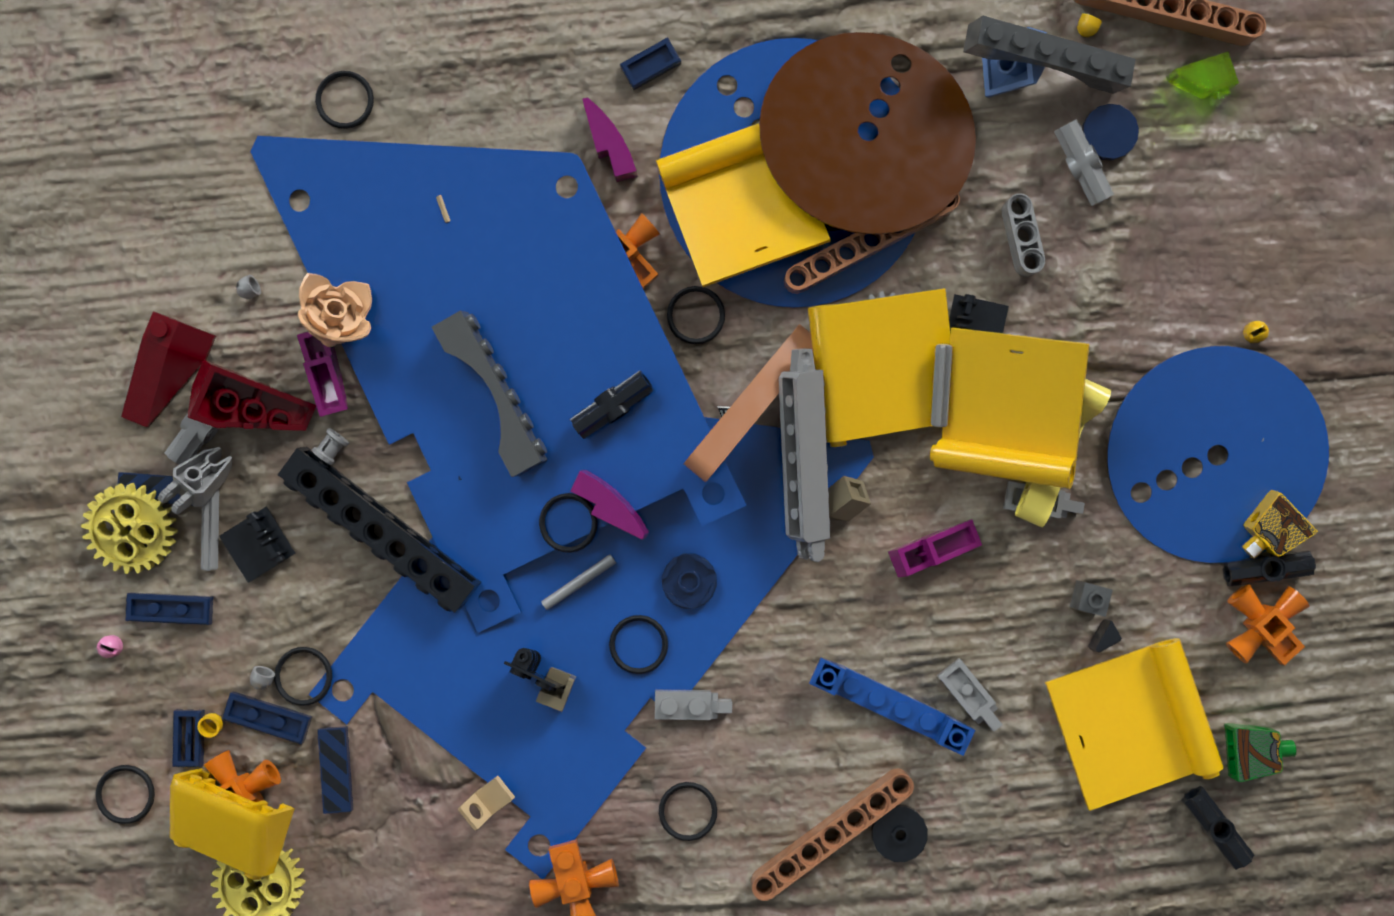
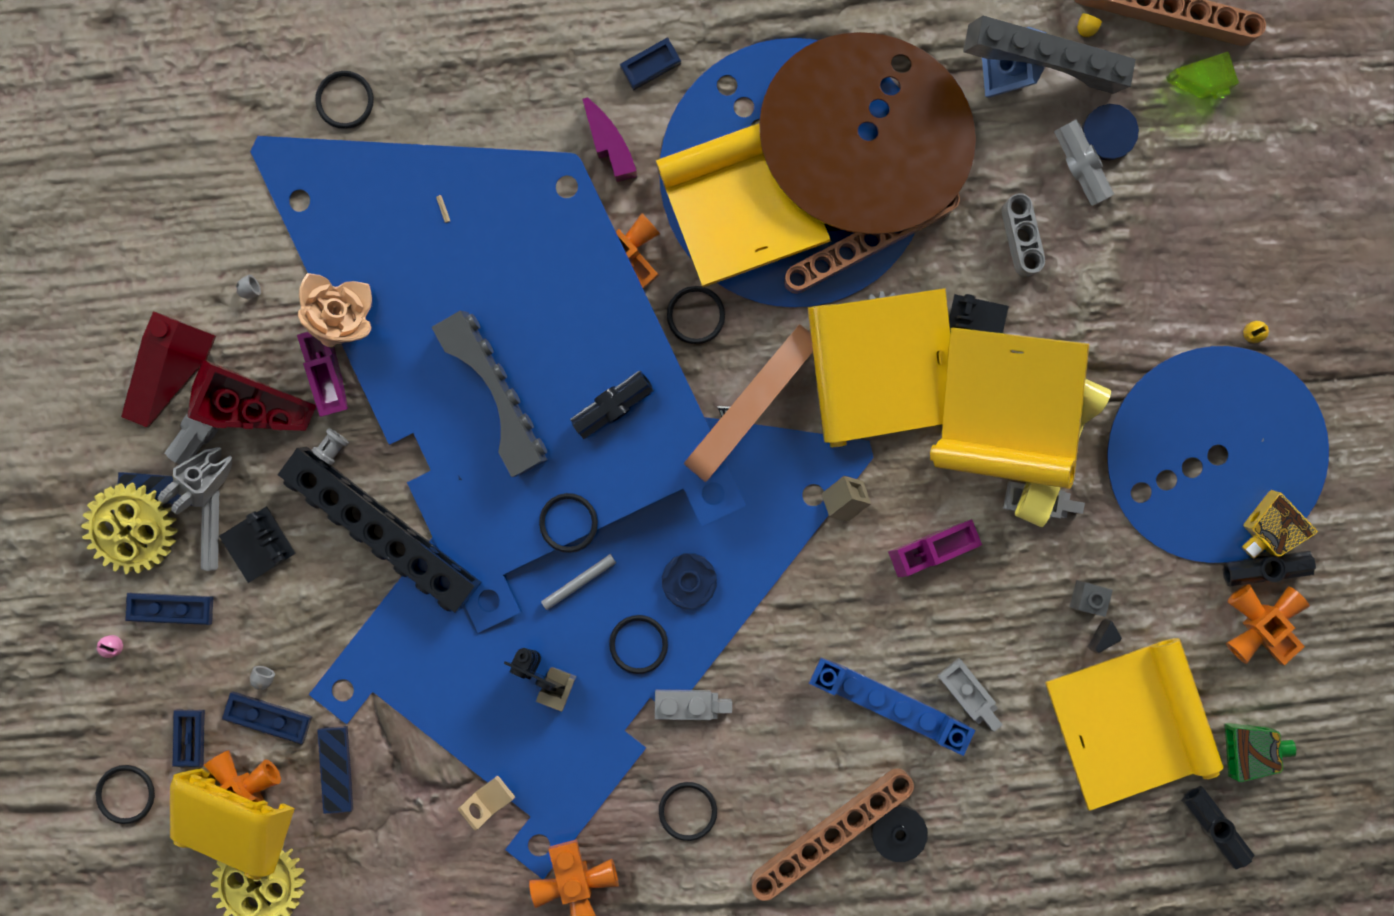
yellow hinge [197,713,223,738] -> none
black tyre [274,647,332,706] -> none
magenta slope [570,470,649,539] -> none
light grey hinge [779,348,830,562] -> none
light grey axle [931,344,953,427] -> none

